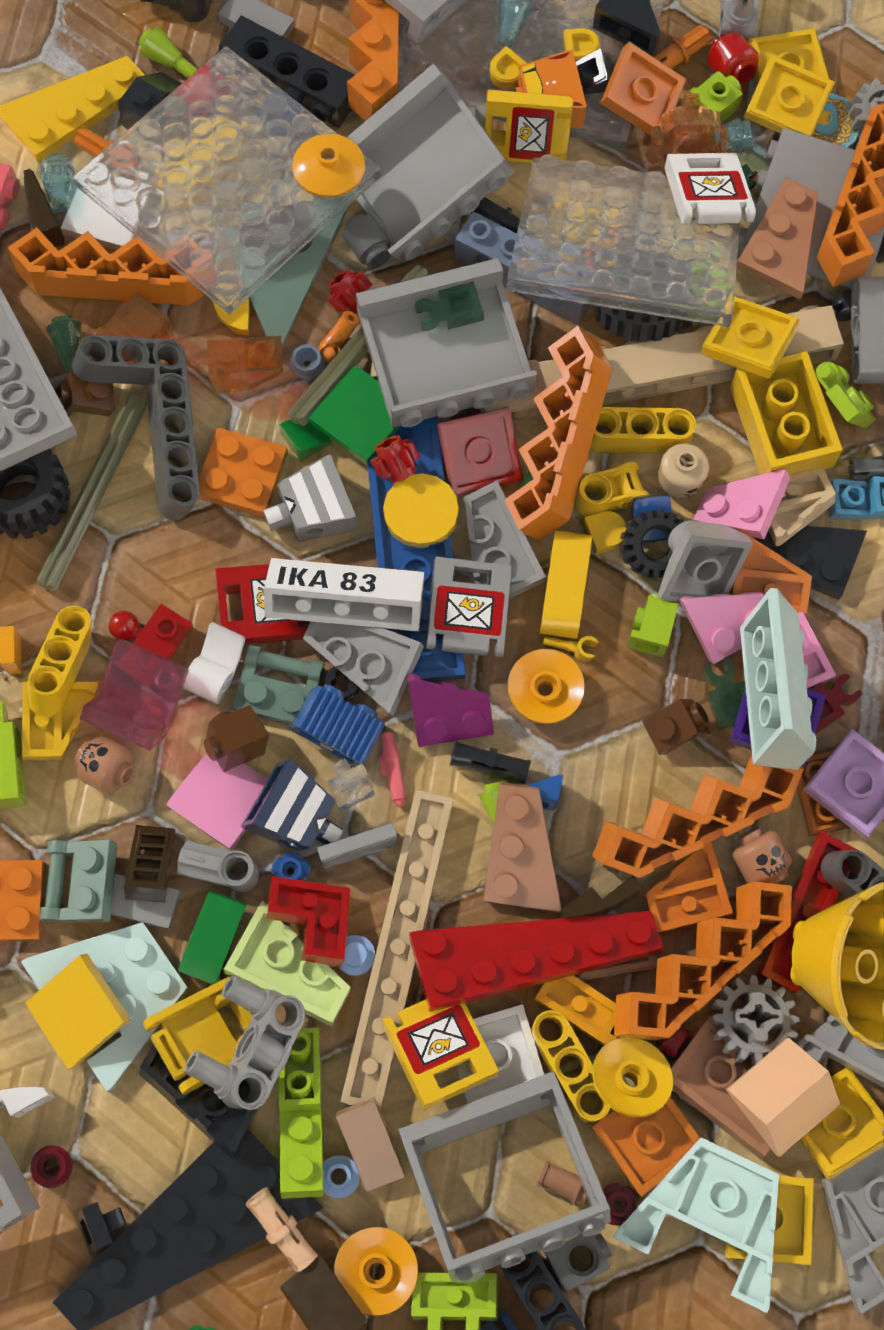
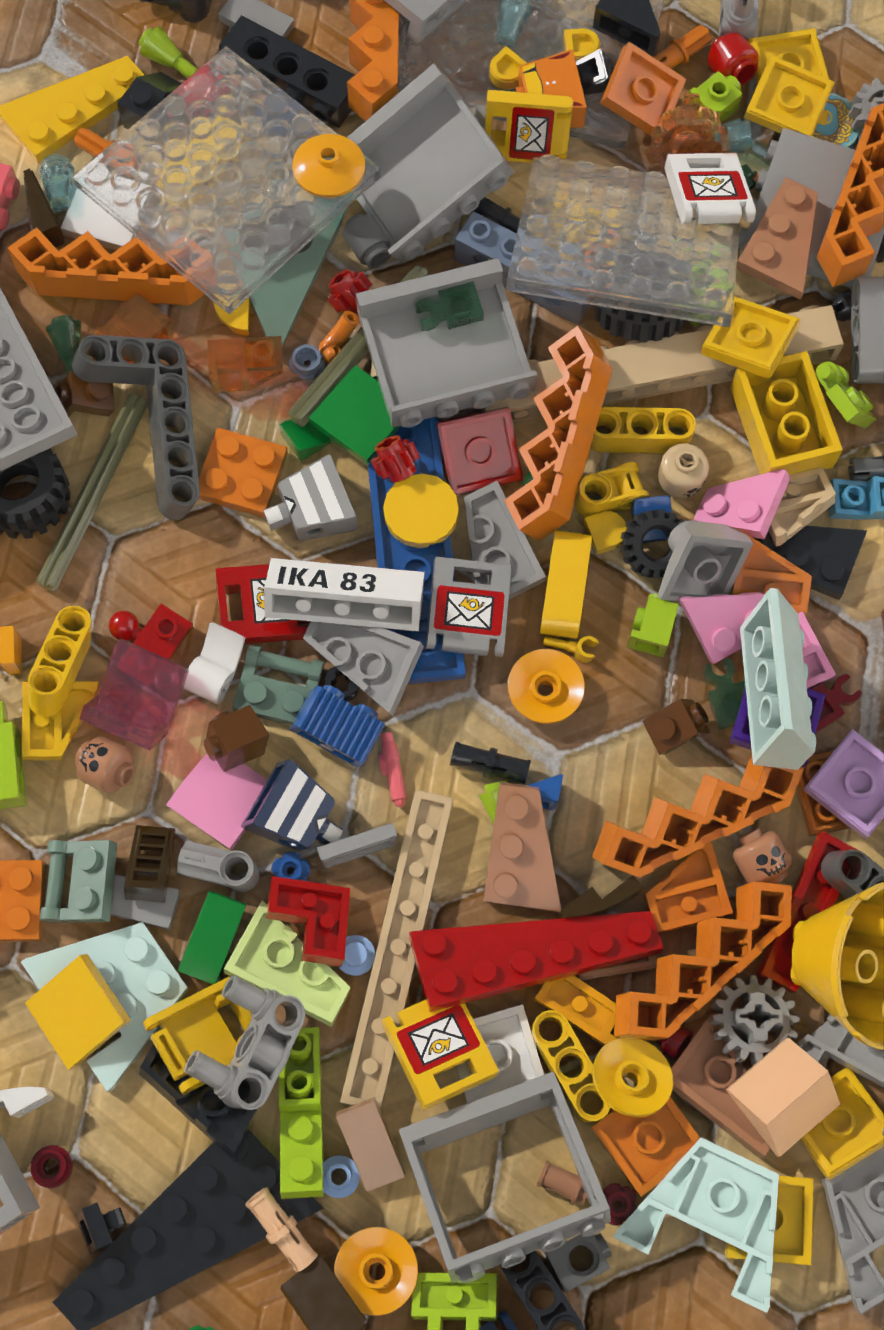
clear tile [327,758,376,812] -> none
magenta wing [407,674,494,747] -> none

